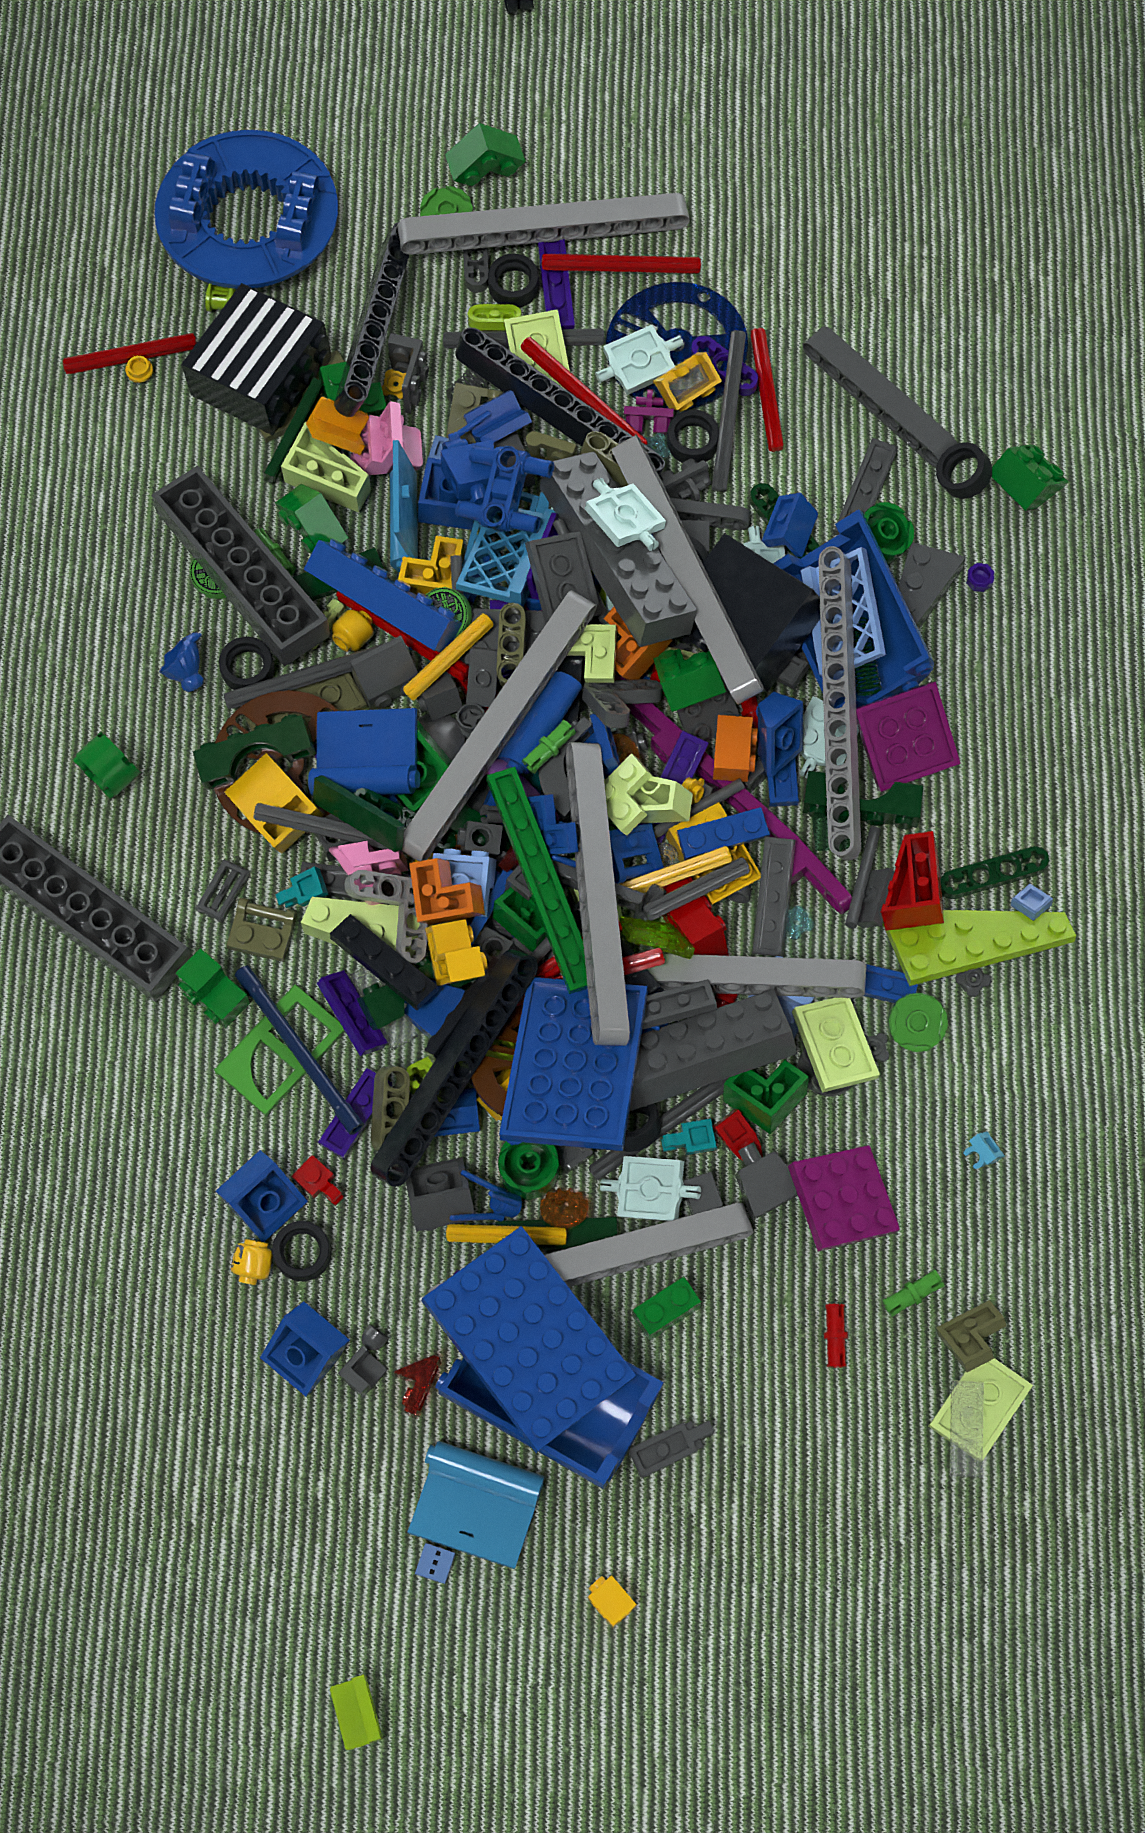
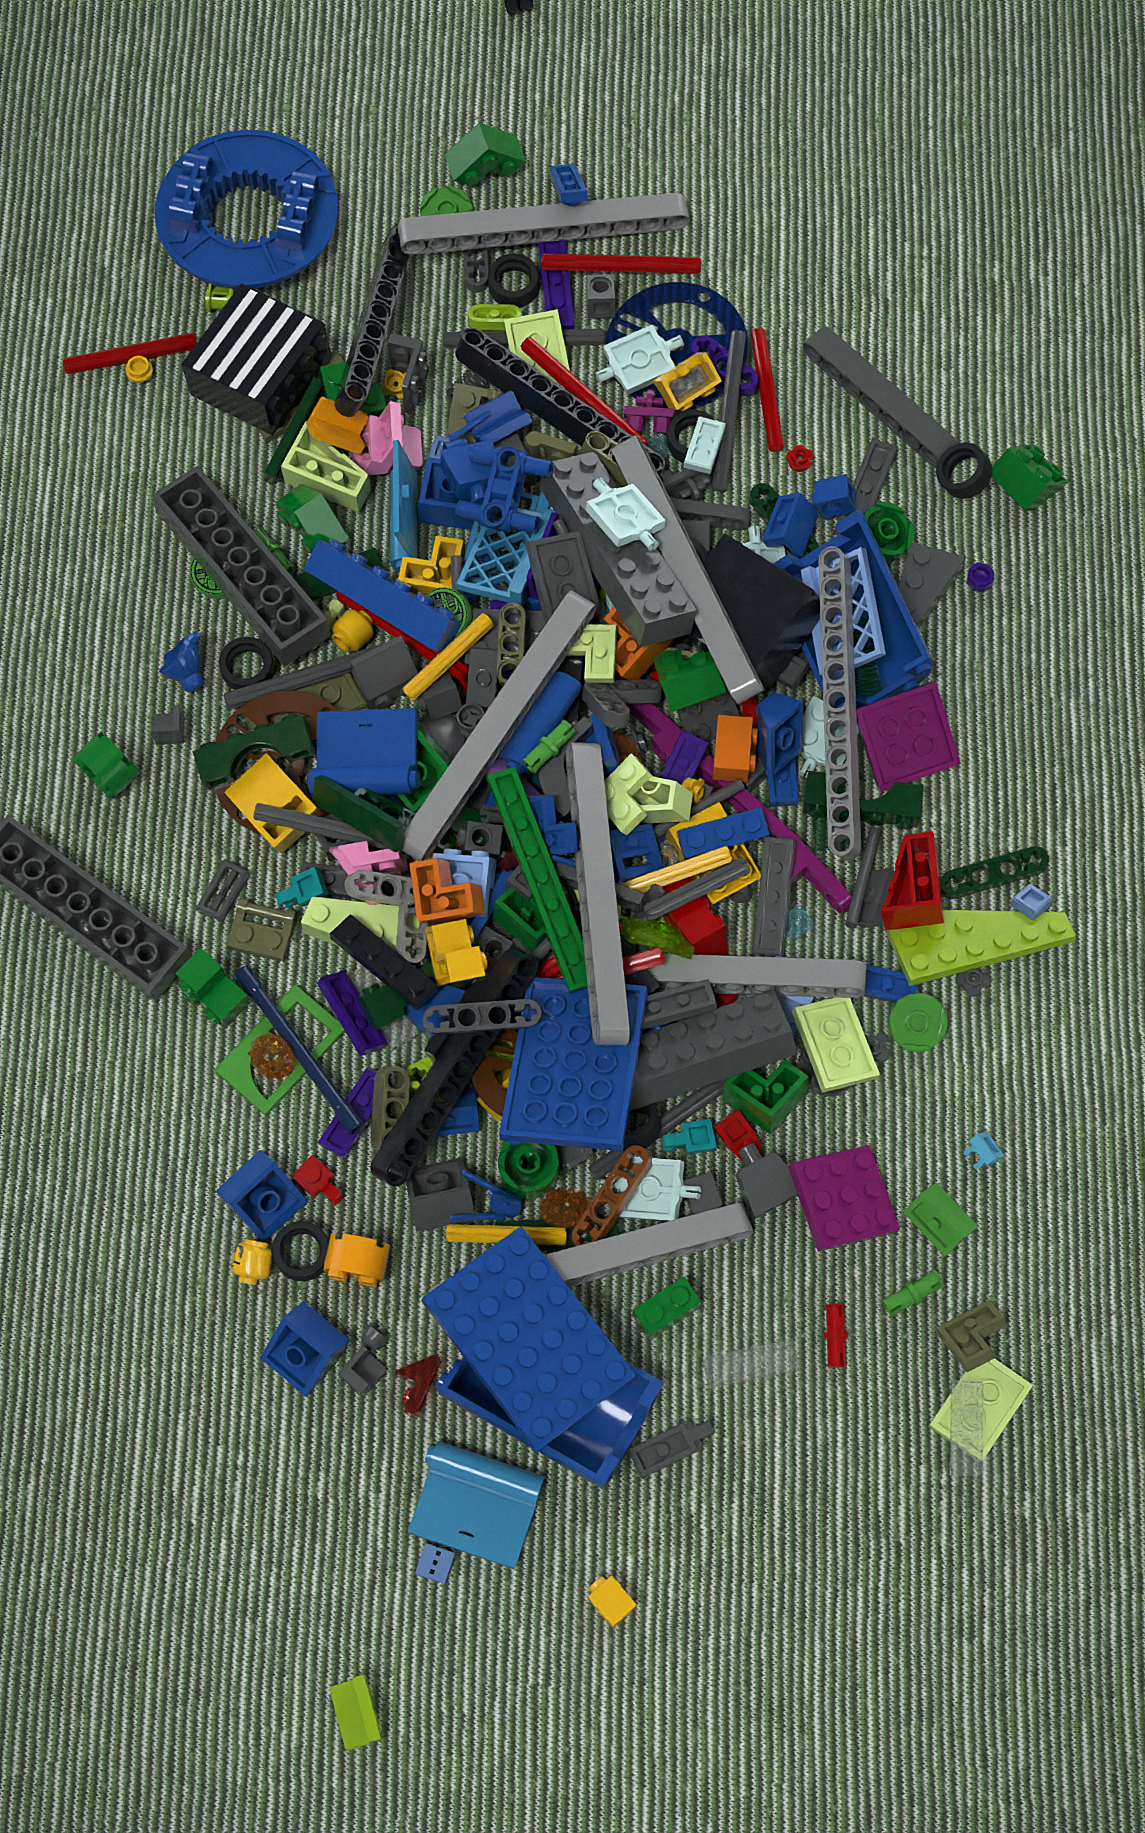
none -> dark grey panel [151,705,184,745]
none -> clear orange gear [248,1034,294,1080]
none -> light orange brick [323,1233,391,1288]
none -> dark grey beam [423,999,541,1035]
none -> blue plate [549,164,588,206]
none -> dark orange beam [572,1145,652,1246]
none -> dark grey brick [586,274,615,318]
none -> light aqua plate [684,417,726,474]
none -> clear tile [702,1339,799,1389]
none -> red plate [786,445,814,472]
none -> blue brick [811,474,856,519]
none -> bright green panel [904,1183,978,1257]

